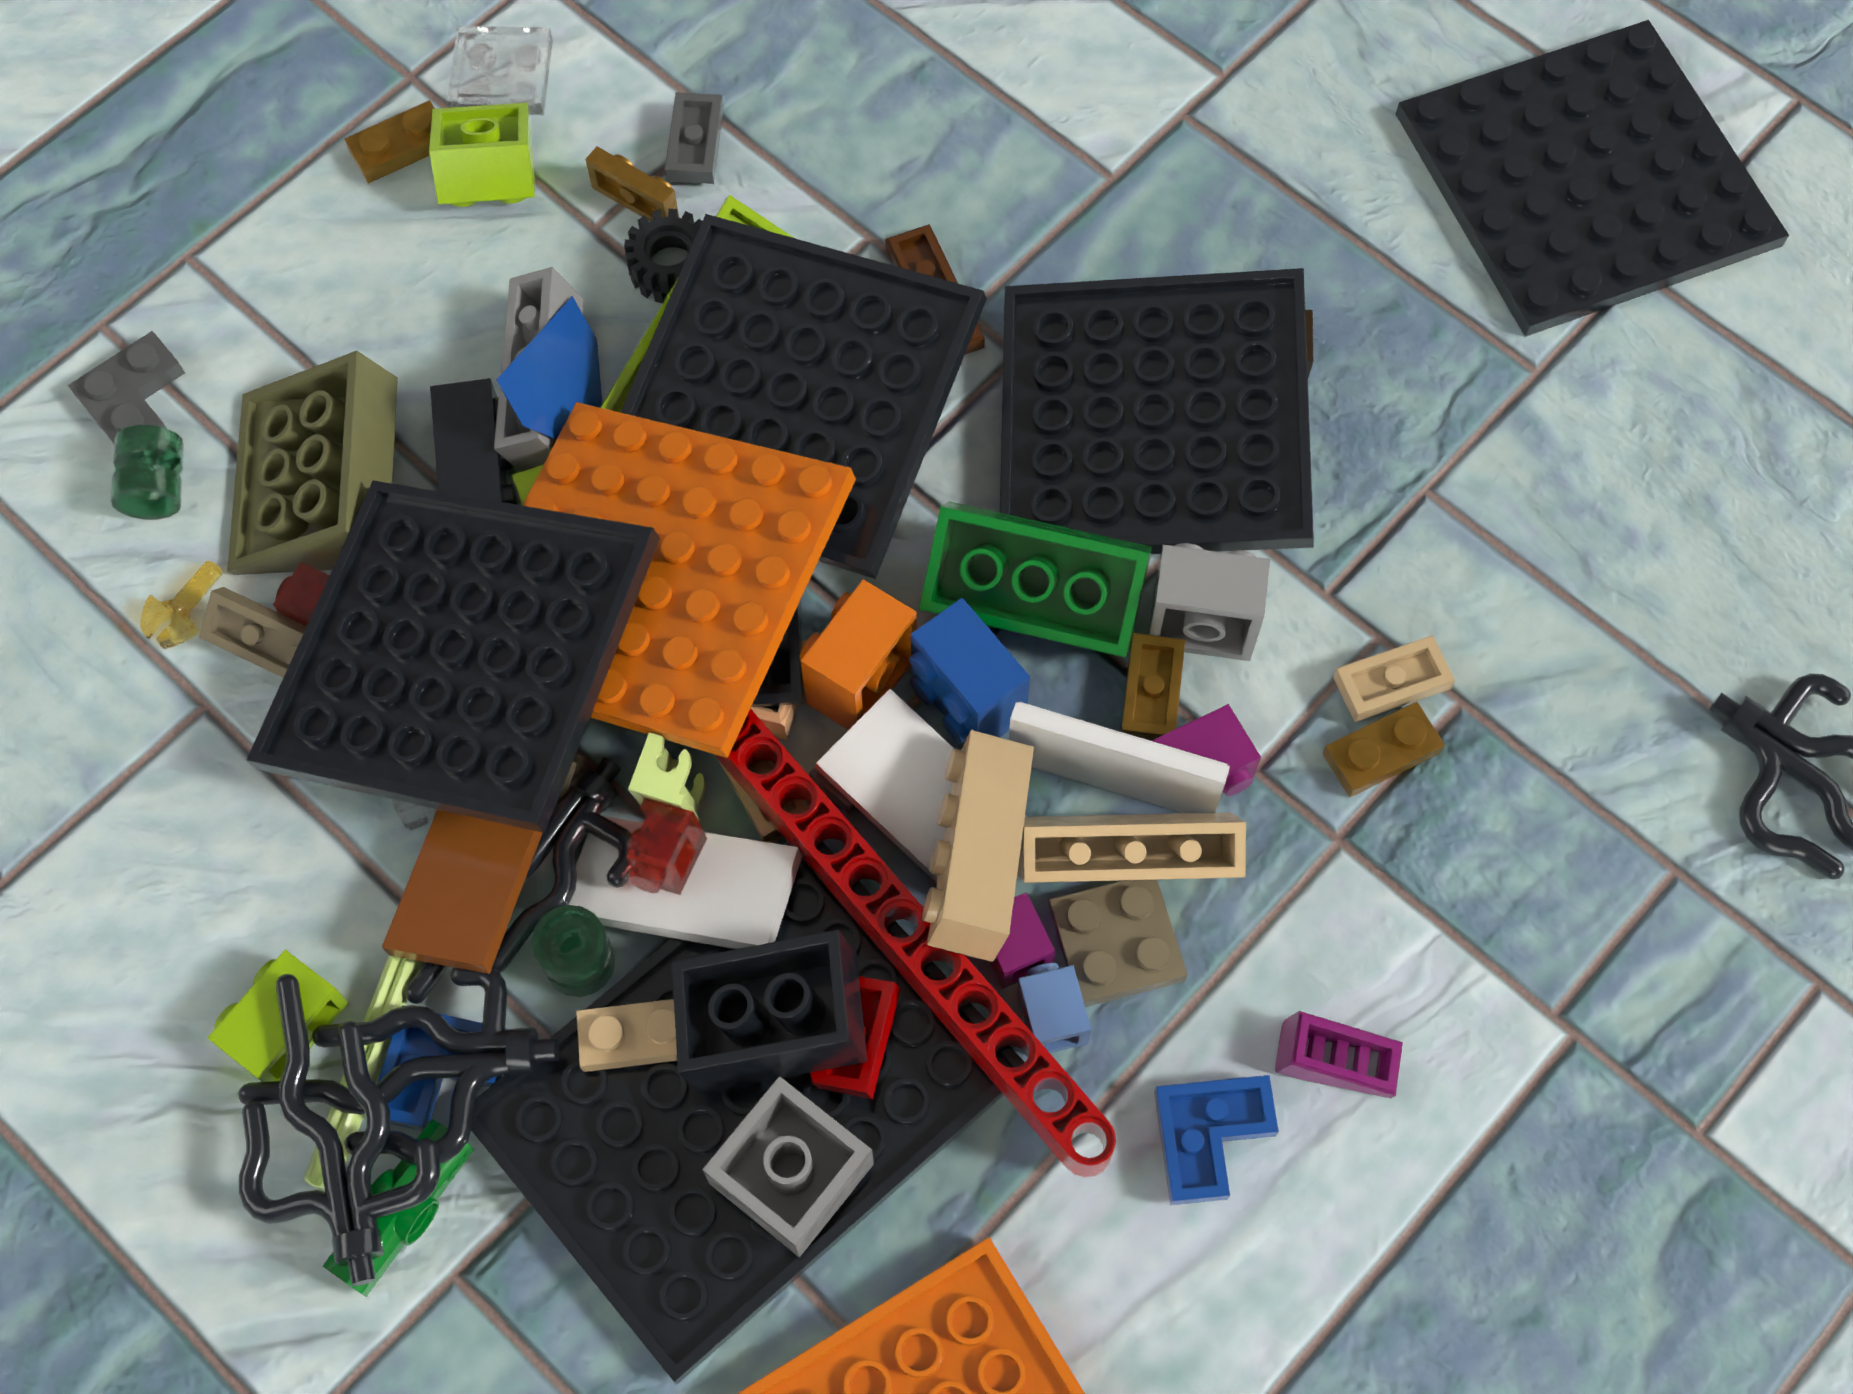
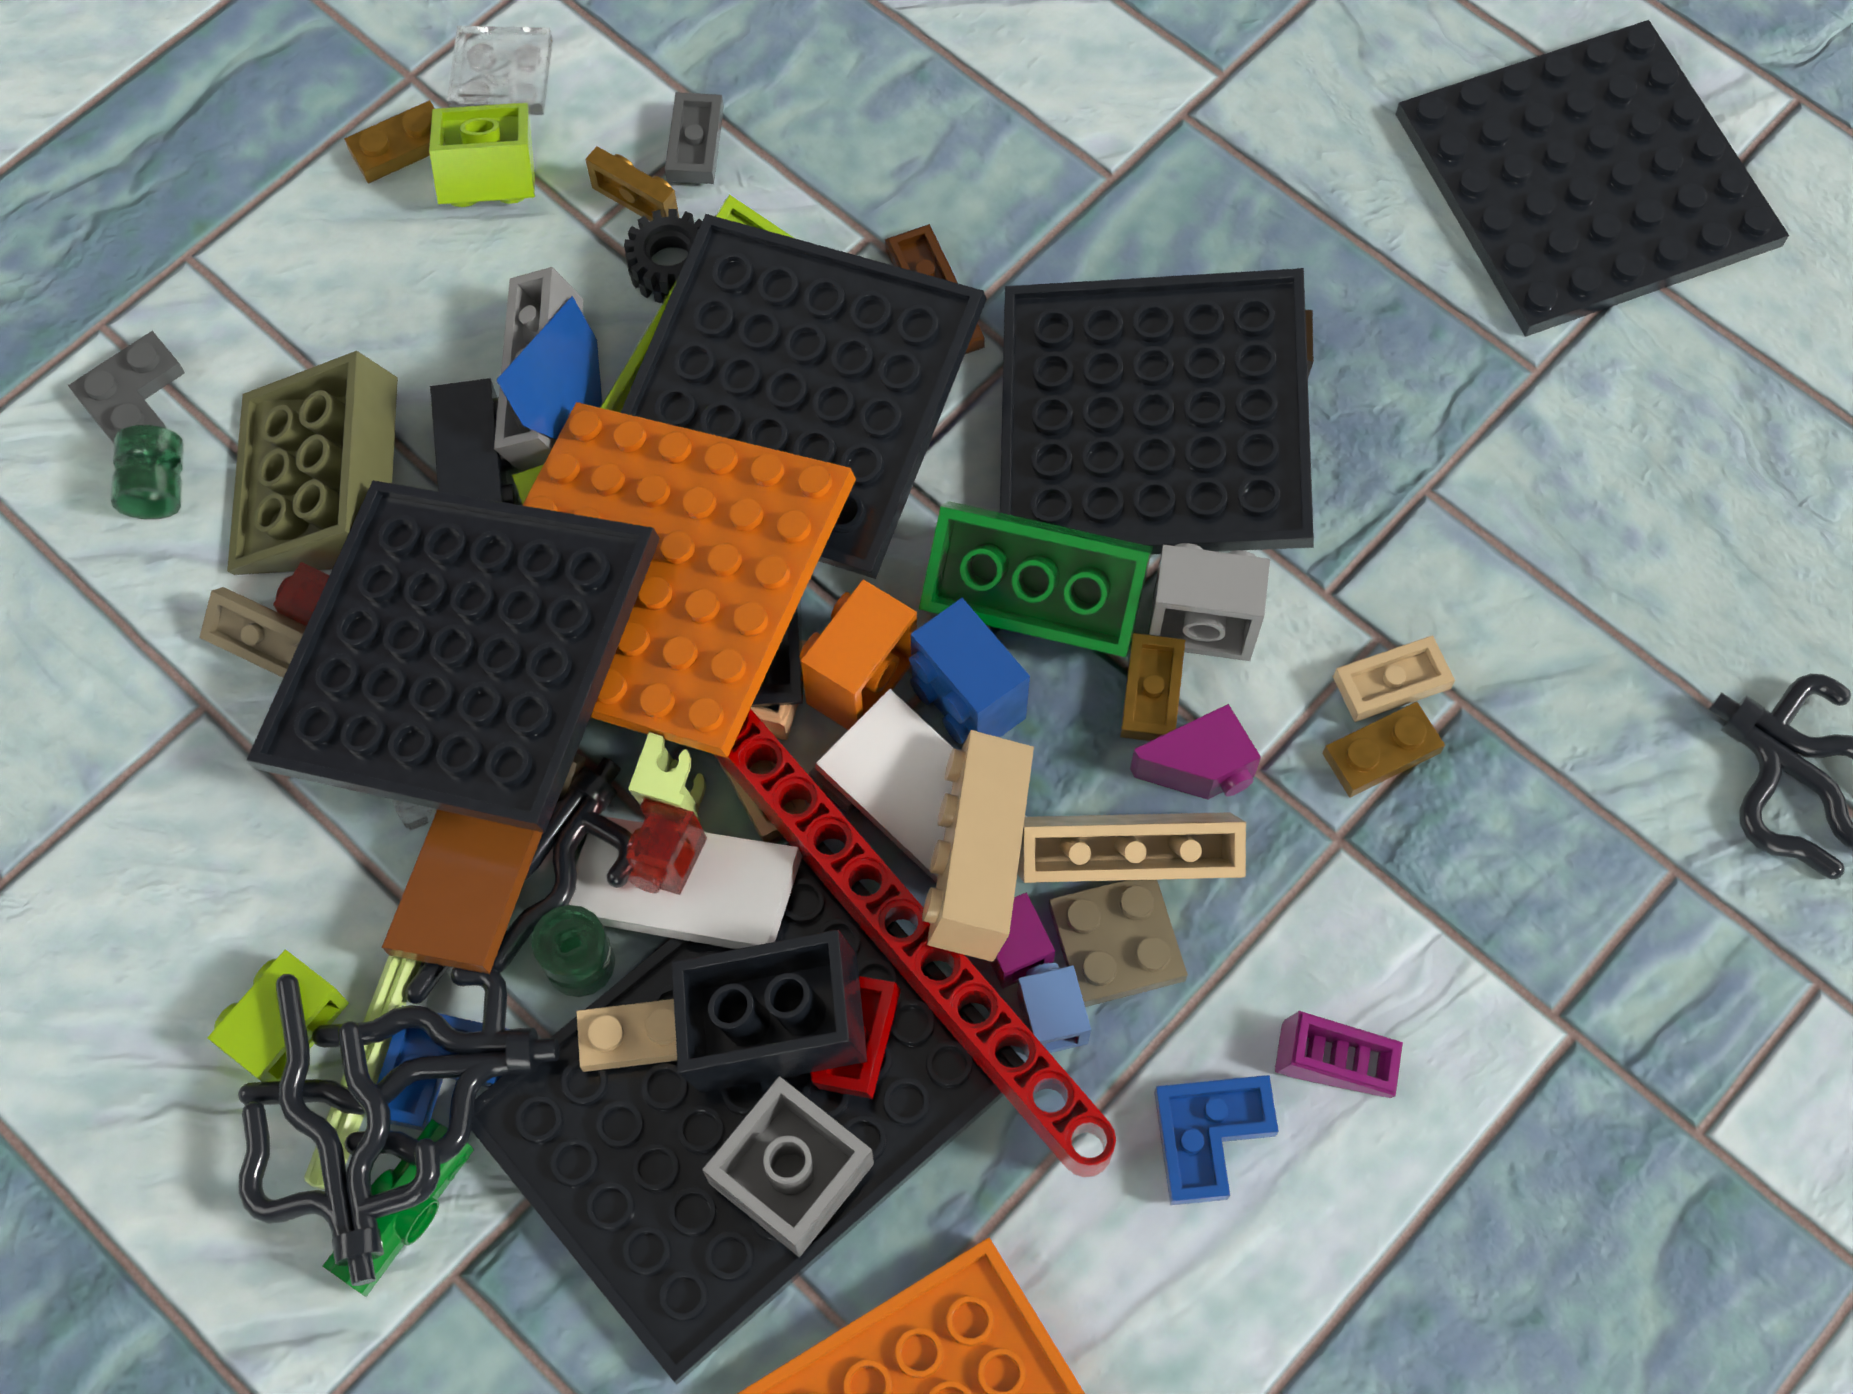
clear yellow bar [140,561,222,649] -> none
white tile [1009,702,1230,813] -> none

